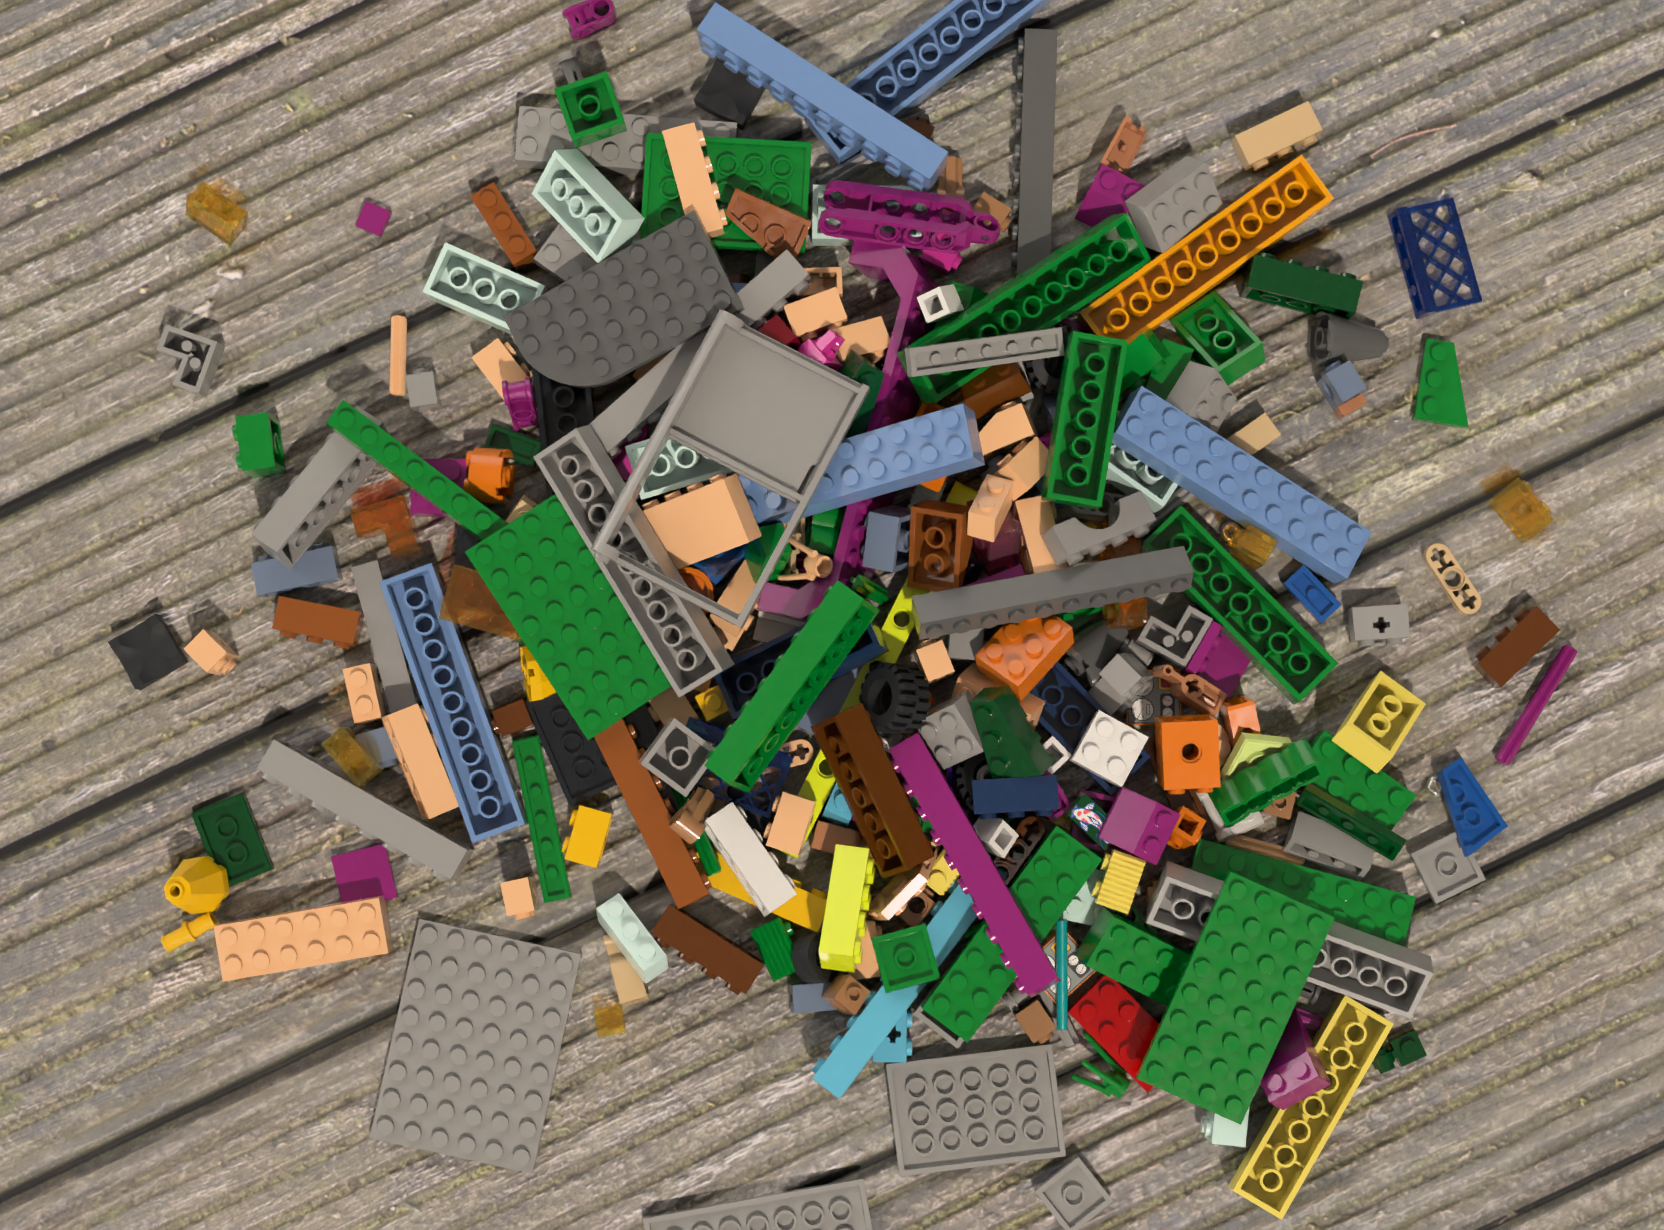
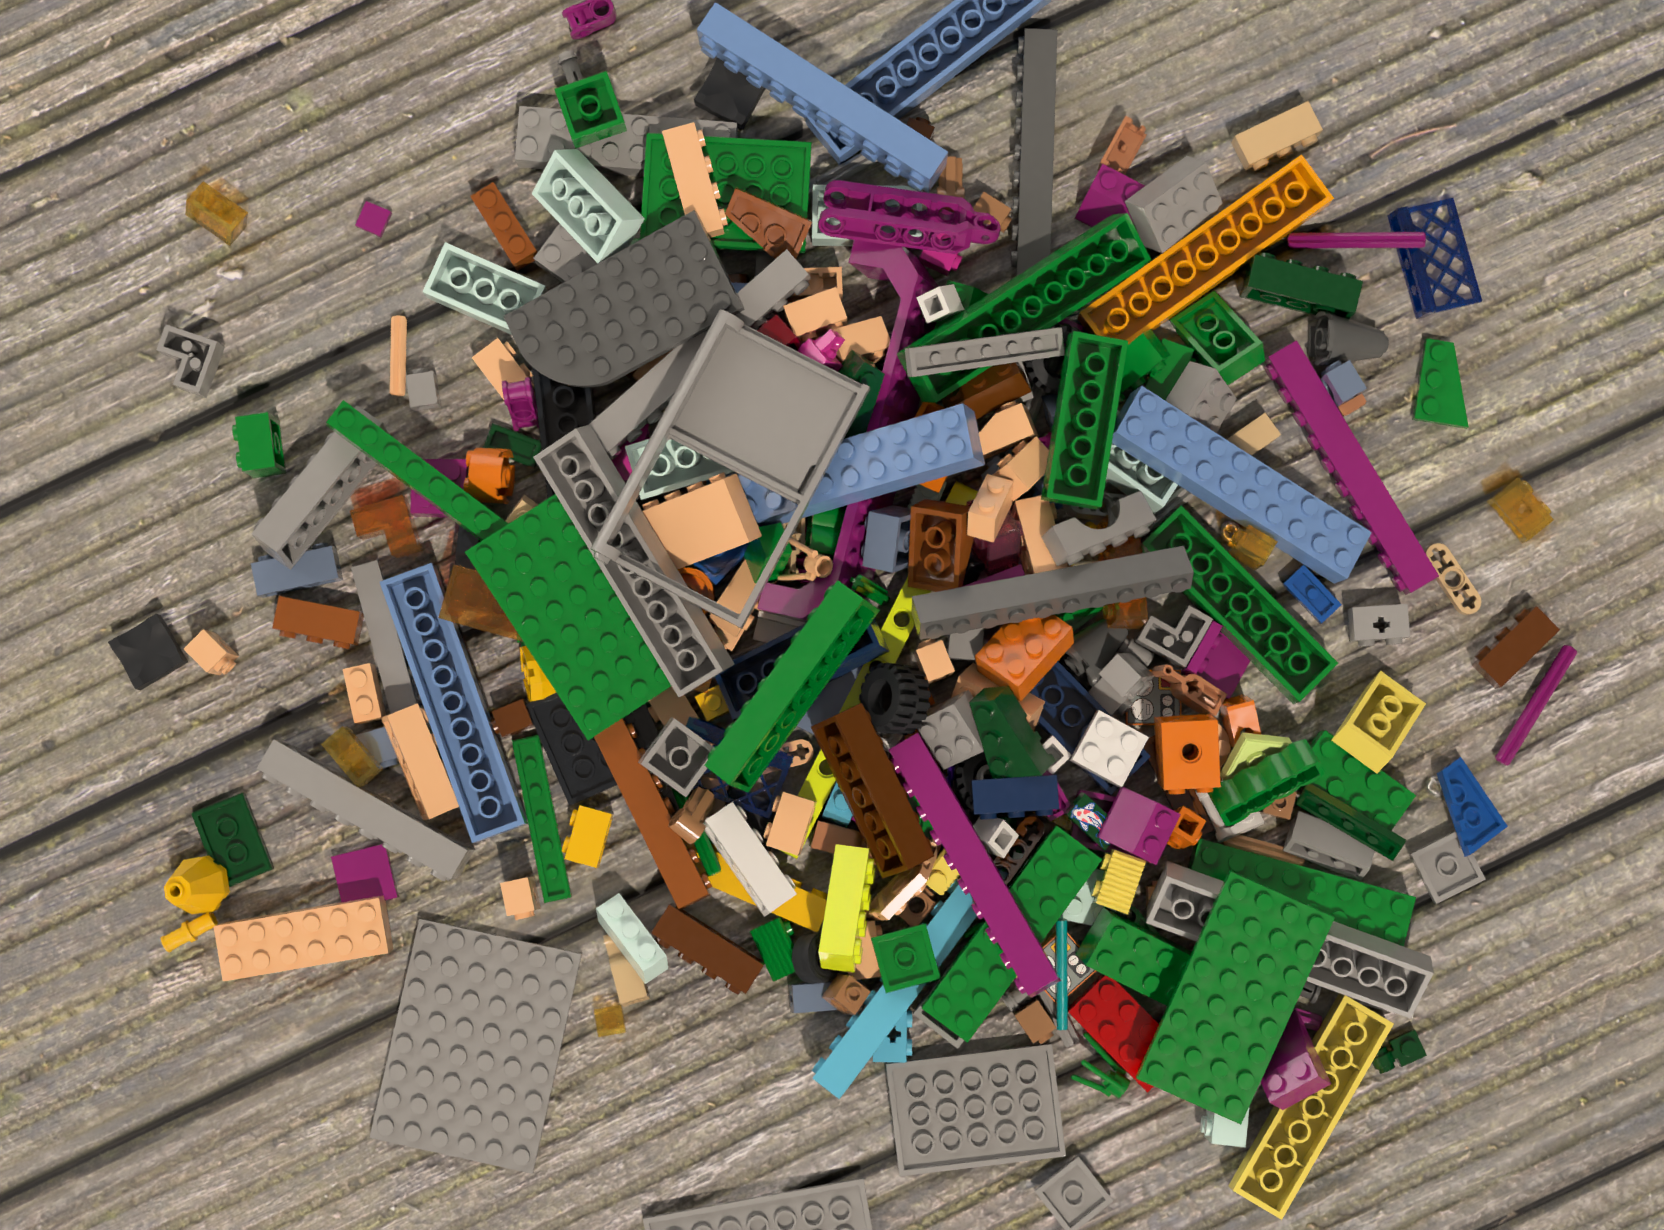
none -> magenta brick [1264,340,1439,595]
none -> magenta axle [1288,232,1426,249]

